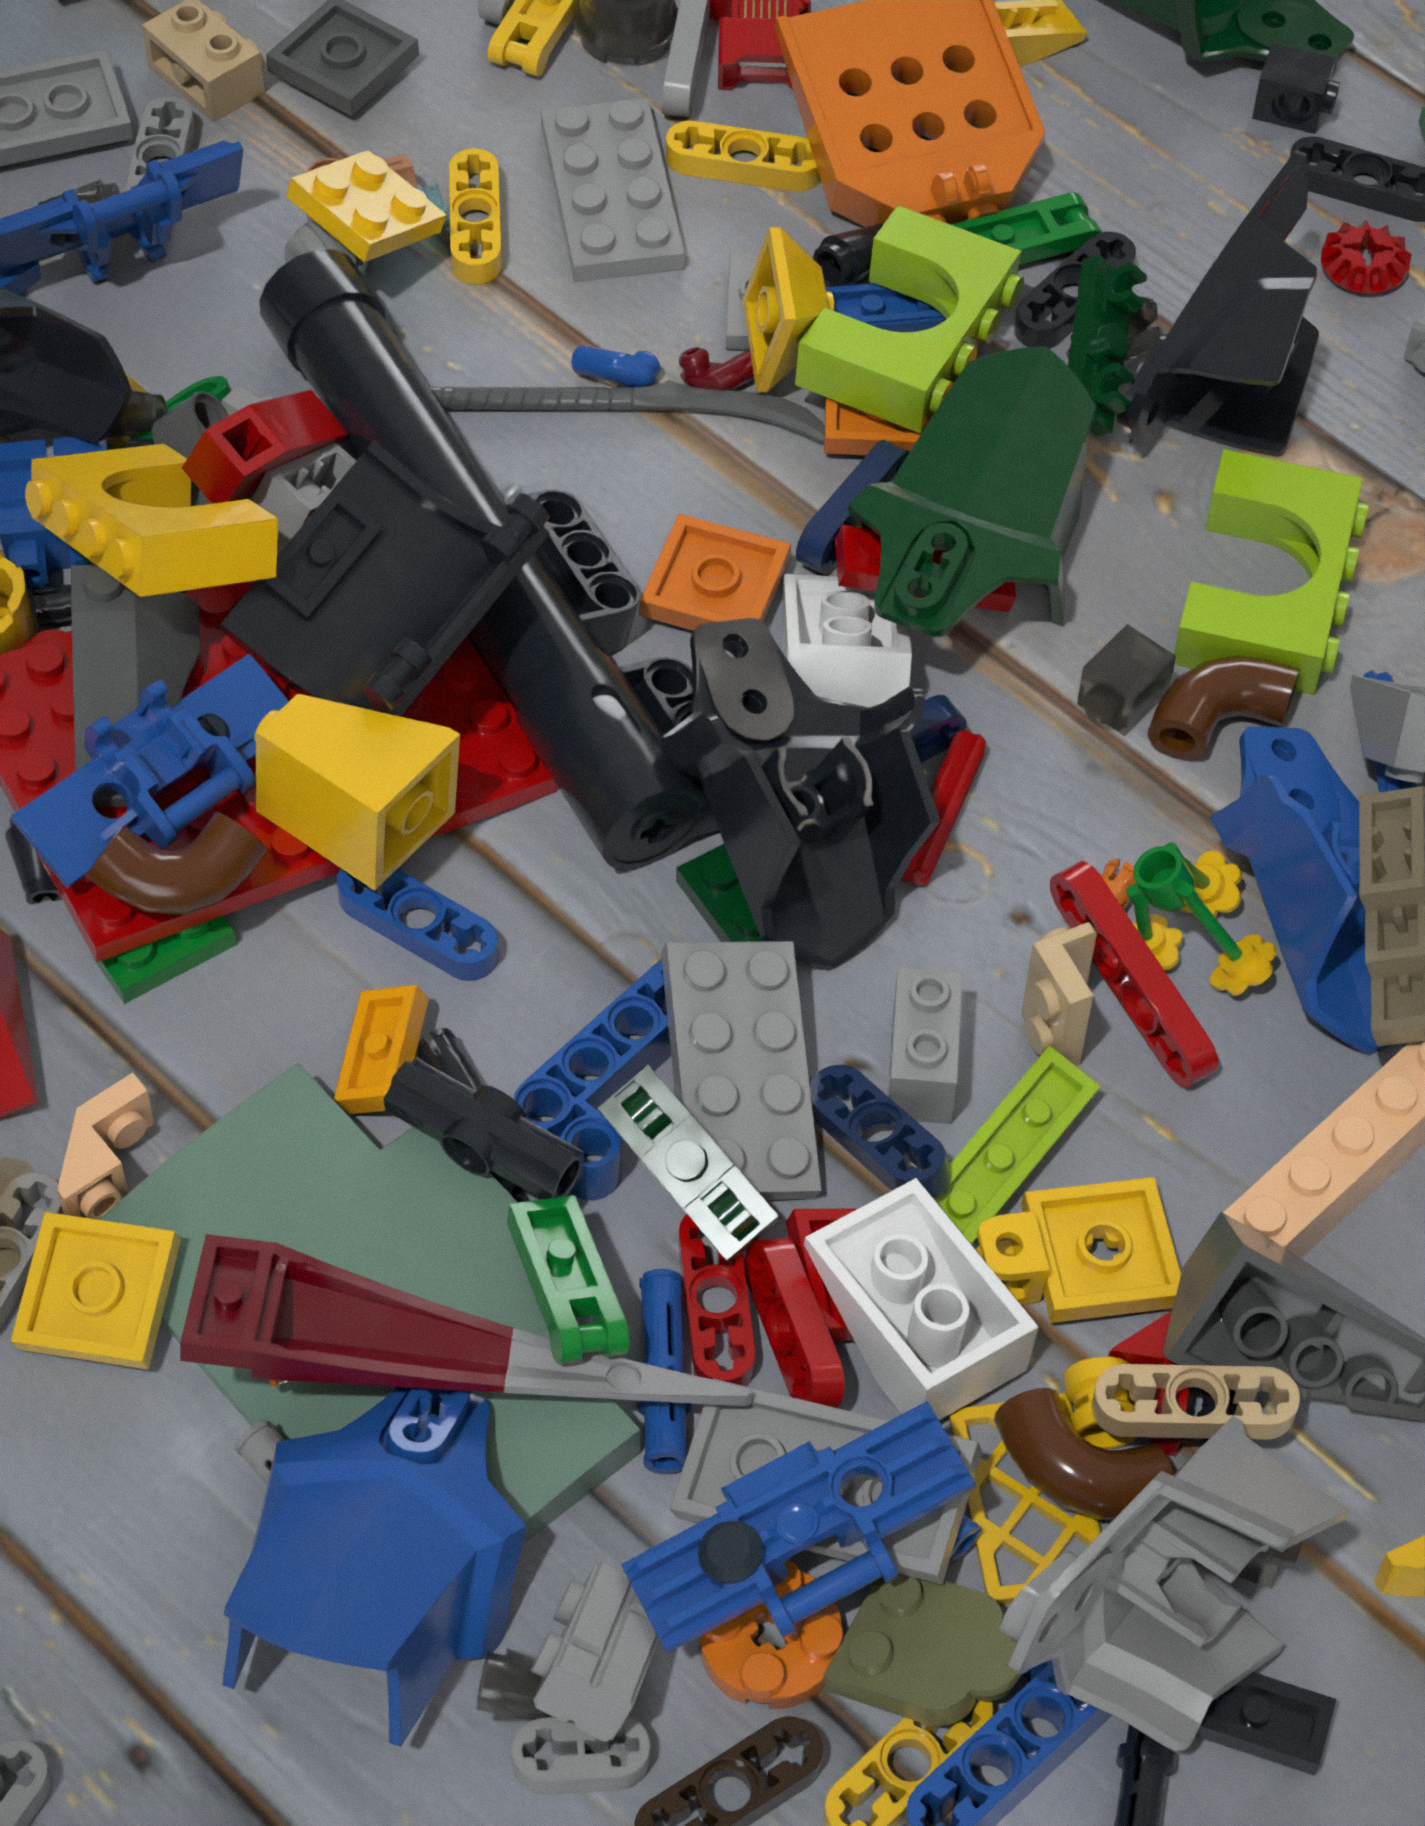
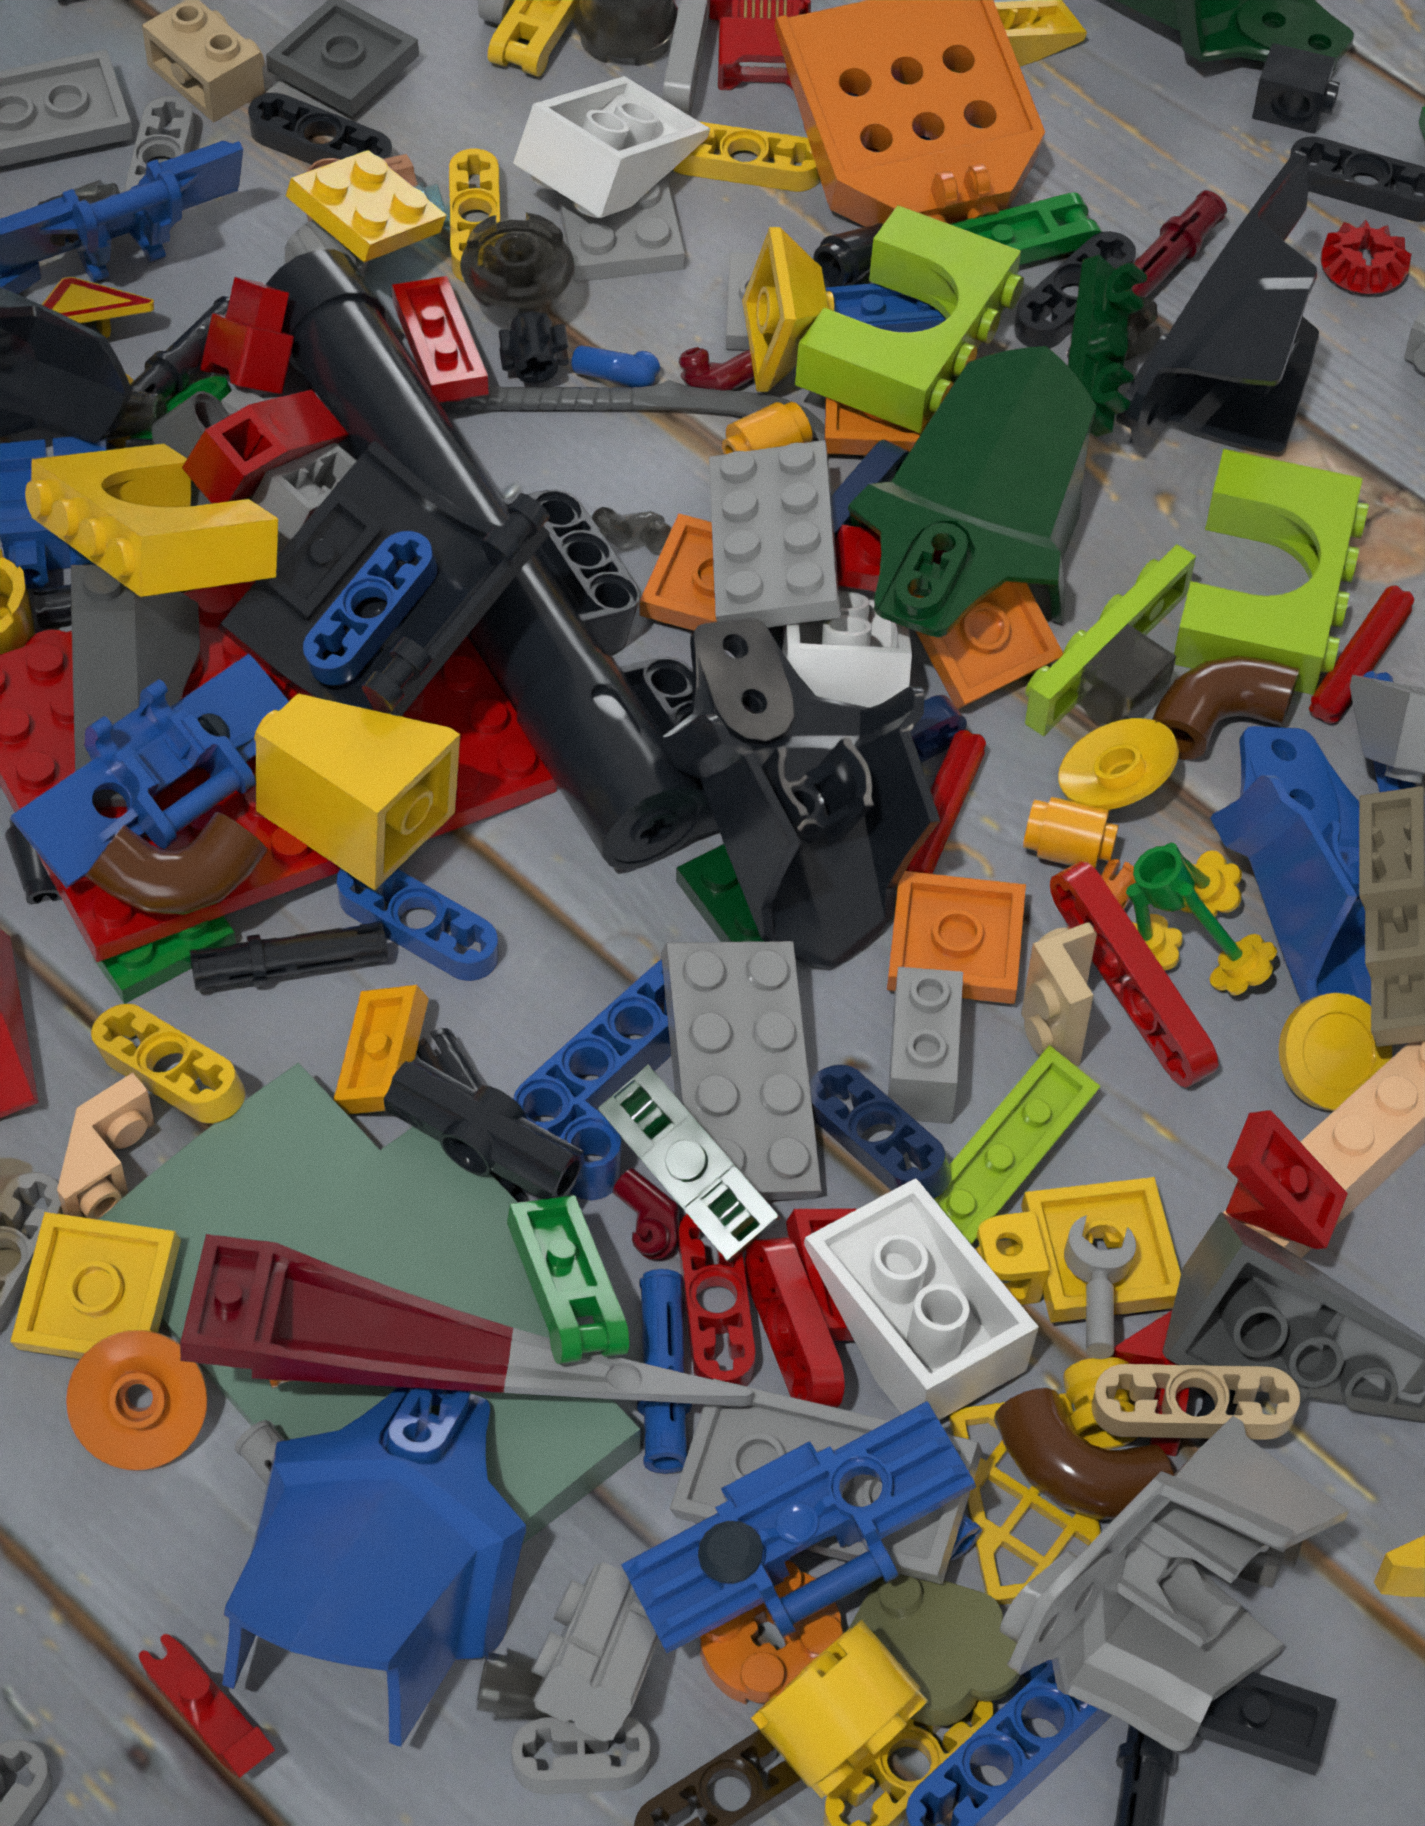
none -> yellow piece [42,277,155,338]
none -> orange dish [66,1330,208,1470]
none -> yellow beam [91,1004,246,1123]
none -> black pin [126,296,230,421]
none -> red piece [138,1634,275,1778]
none -> black pin [189,921,388,991]
none -> red piece [200,277,294,394]
none -> black beam [248,92,393,165]
none -> blue beam [303,531,437,685]
none -> red plate [392,276,489,403]
none -> clear smoke cone [460,212,574,326]
none -> black gear [498,311,569,384]
none -> white slope [513,76,710,218]
none -> clear smoke arm [591,507,672,553]
none -> dark red arm [613,1168,679,1260]
none -> light grey plate [709,440,841,628]
none -> light orange brick [722,402,813,454]
none -> yellow brick [750,1619,928,1799]
none -> orange plate [887,871,1026,1004]
none -> orange plate [914,581,1063,710]
none -> light orange brick [1023,797,1119,869]
none -> lime plate [1025,544,1196,737]
none -> yellow dish [1058,718,1179,810]
none -> light grey piece [1064,1215,1136,1359]
none -> dark red pin [1128,190,1227,318]
none -> red slope [1226,1110,1348,1249]
none -> yellow piece [1278,993,1392,1111]
none -> red axle [1309,585,1415,724]

